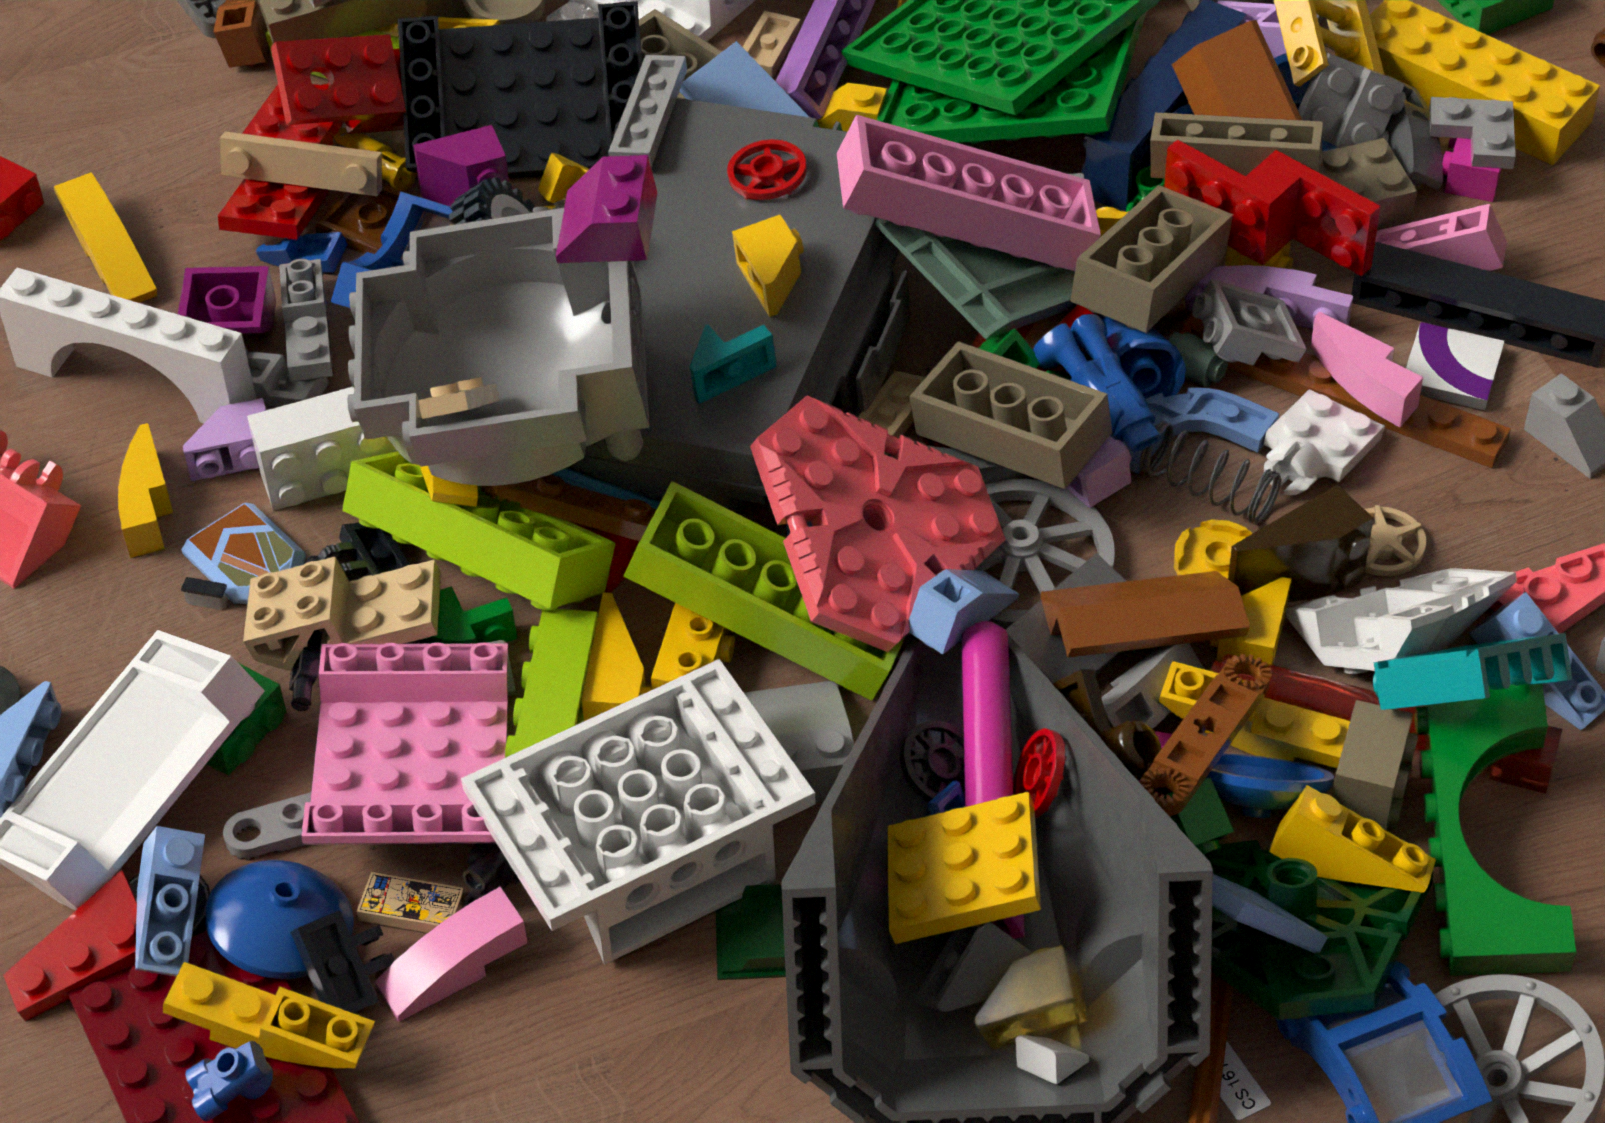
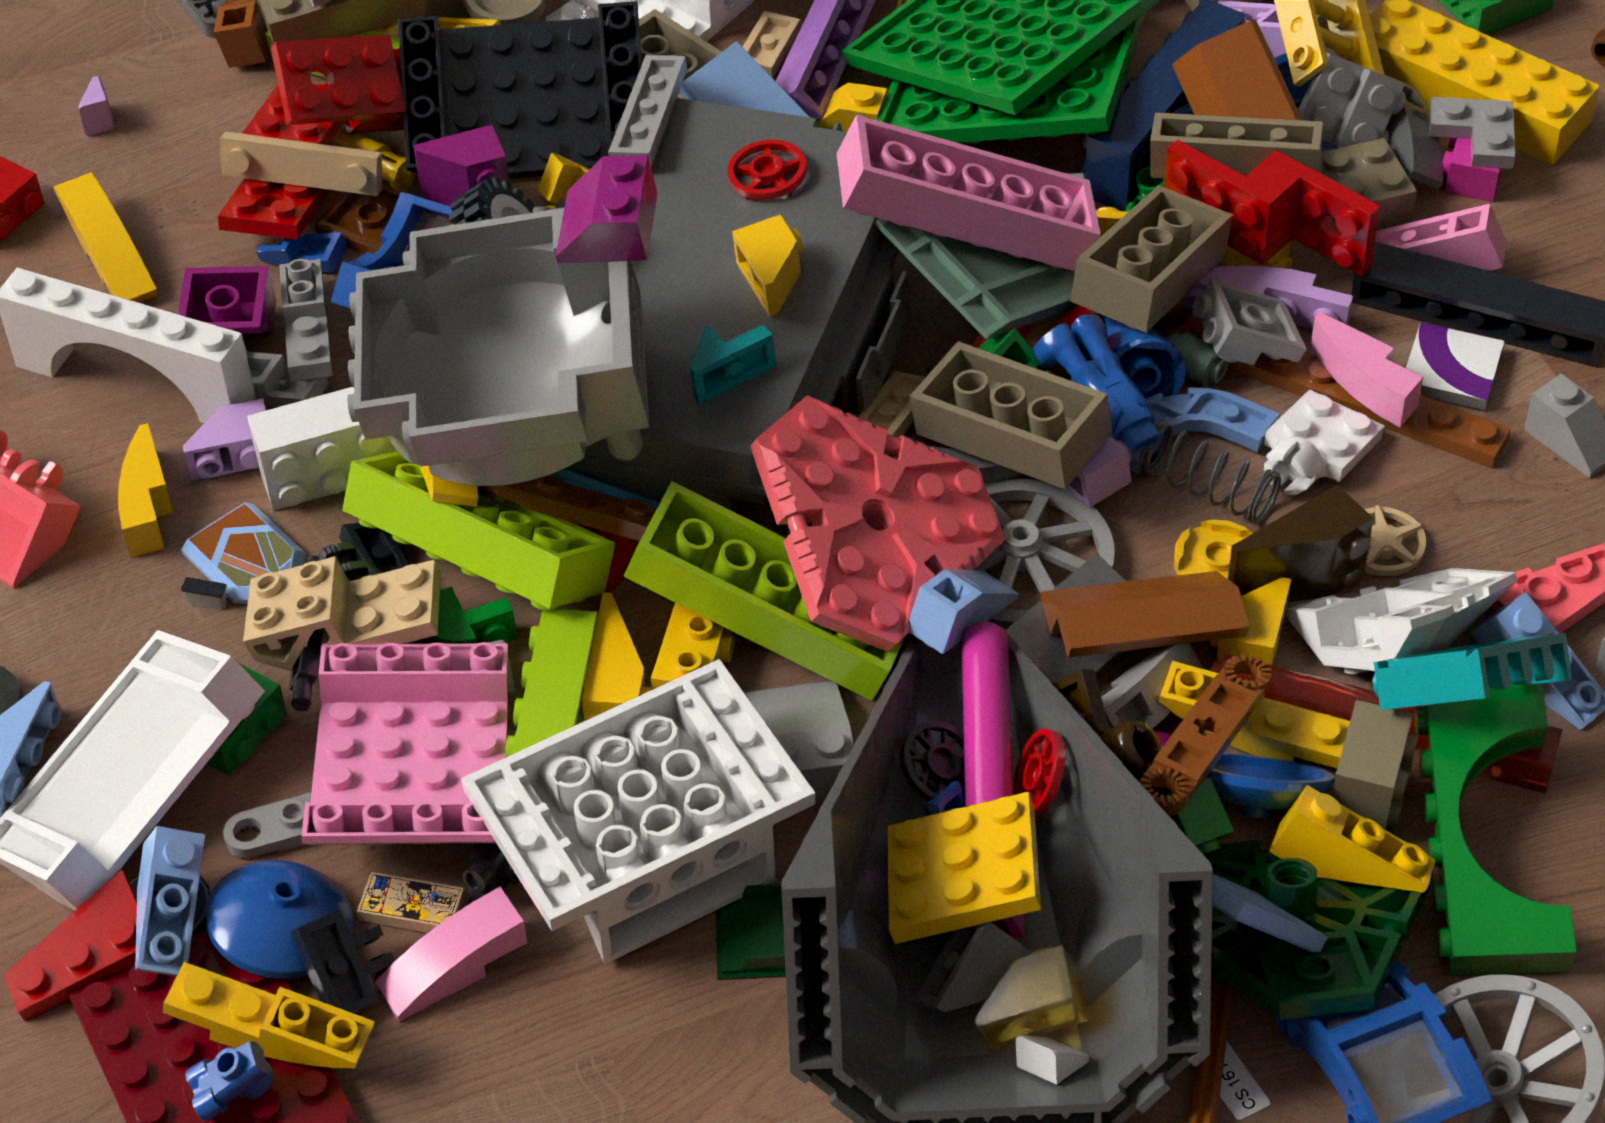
tan plate [418,377,500,419] -> none
none -> lavender slope [79,76,115,136]

